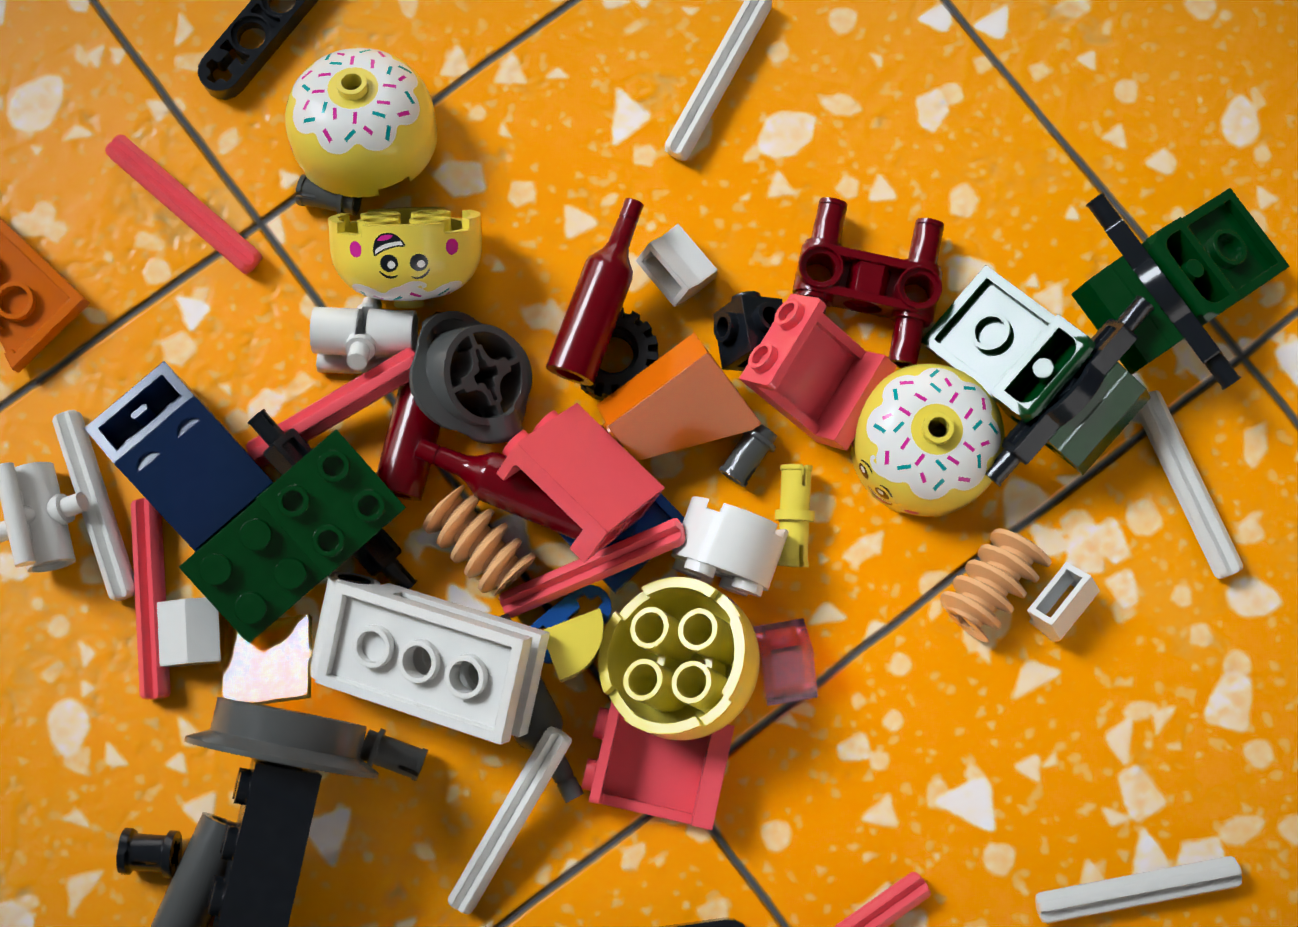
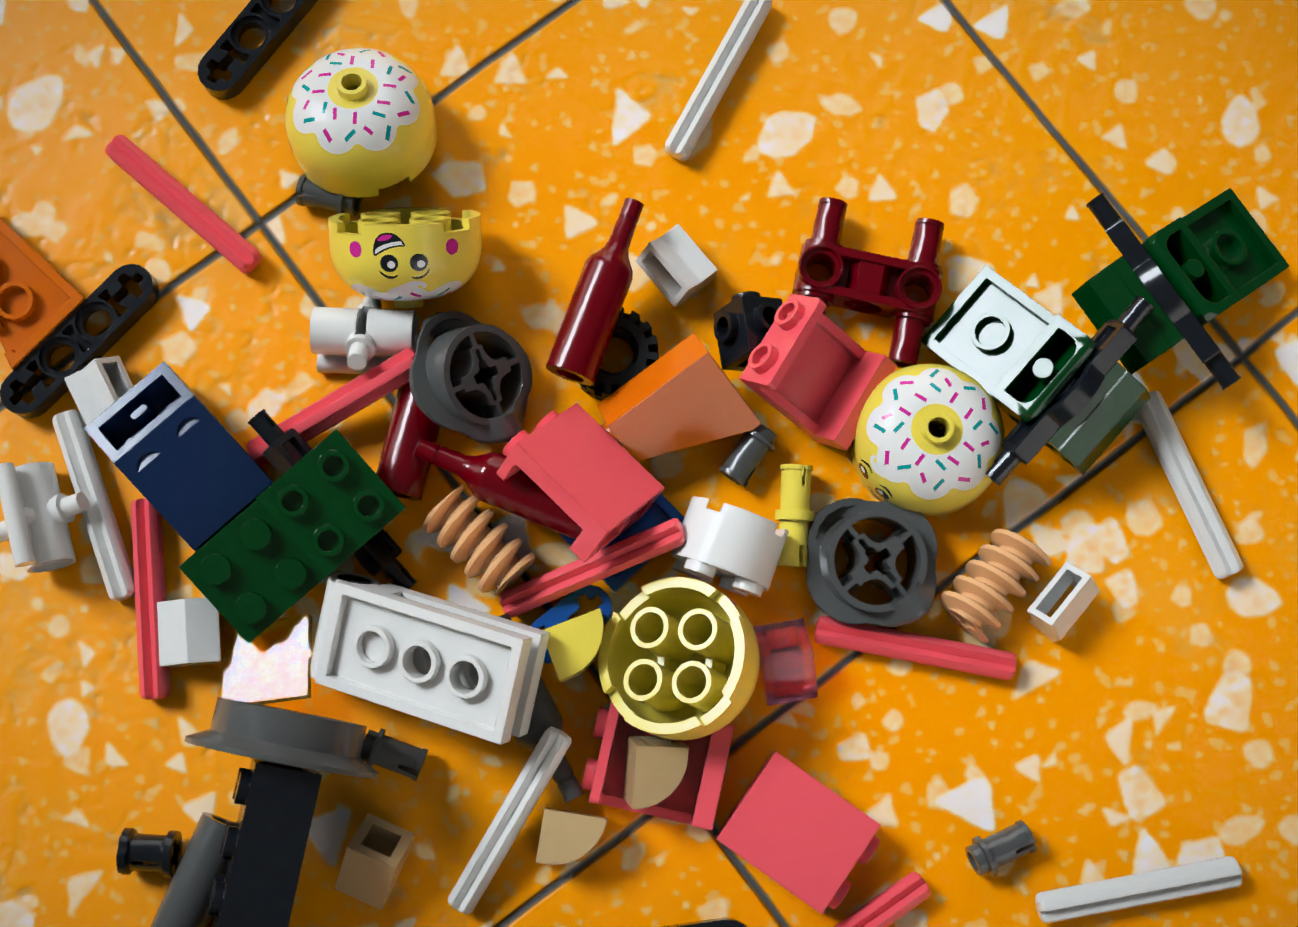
none -> black beam [0,264,160,419]
none -> white piece [64,356,133,426]
none -> tan brick [334,813,415,910]
none -> tan brick [535,808,608,865]
none -> tan brick [623,735,689,809]
none -> coral panel [715,751,881,914]
none -> dark grey piece [806,498,938,627]
none -> coral axle [814,616,1016,680]
none -> dark grey pin [965,820,1037,877]

